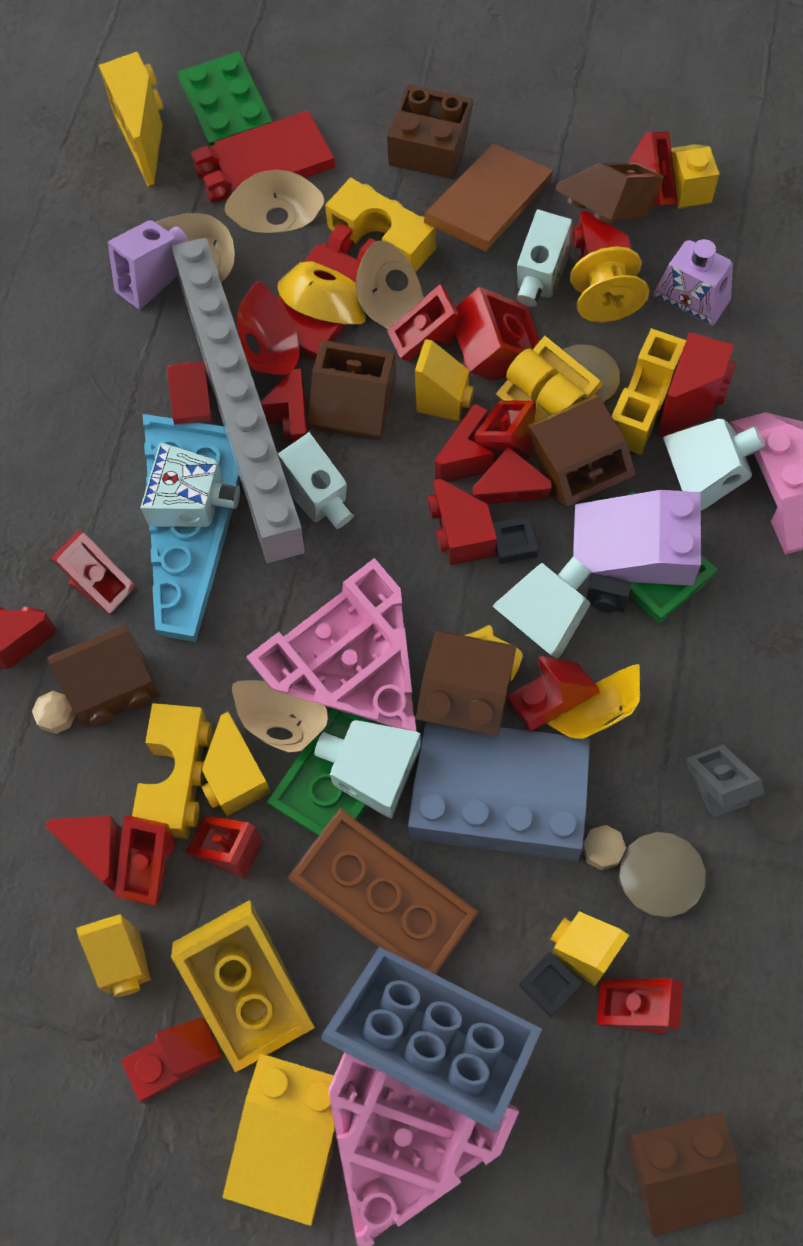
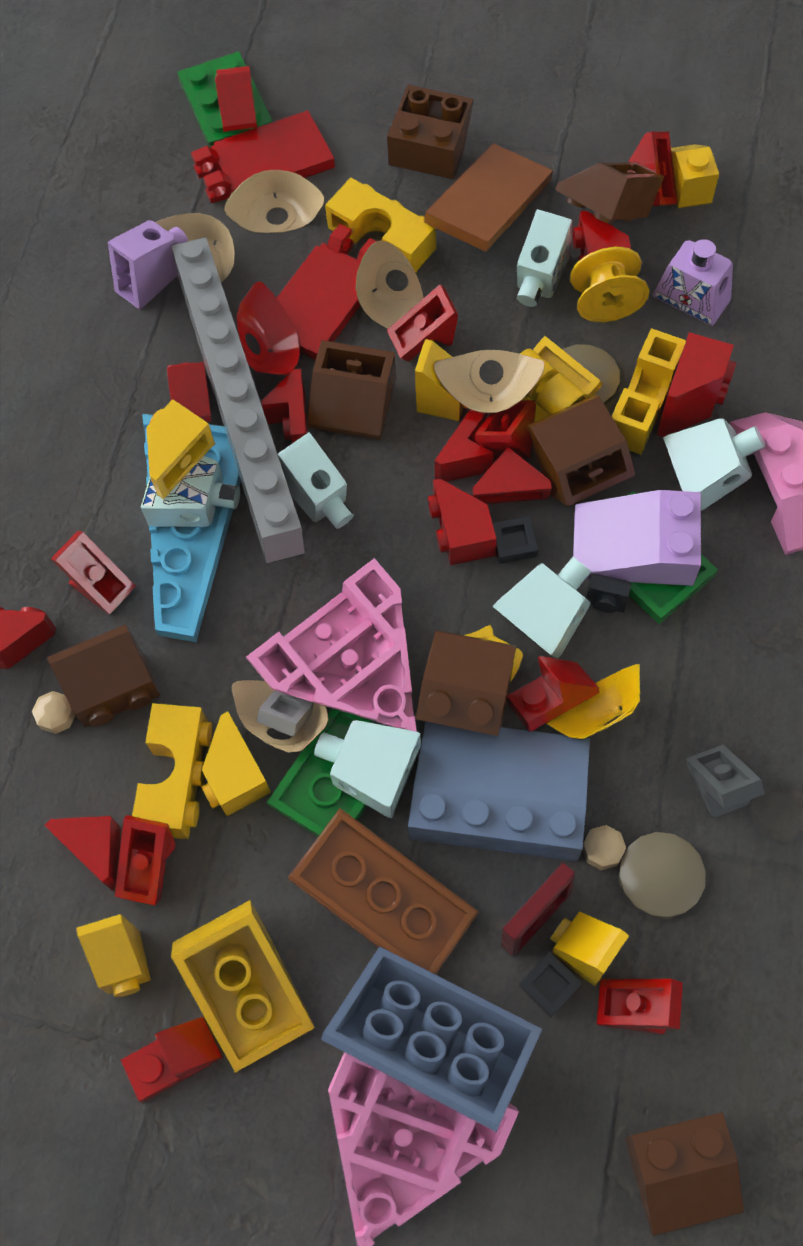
yellow slope [98,52,164,186] -> none
red slope [186,815,263,880] -> none
yellow slope [222,1053,337,1226] -> none
yellow piece [278,261,366,324] -> none
red slope [455,286,540,381] -> none
none -> yellow slope [146,399,215,499]
none -> red slope [215,66,257,132]
none -> light grey plate [257,691,314,737]
none -> tan piece [434,350,545,413]
none -> dark red tile [501,862,575,956]

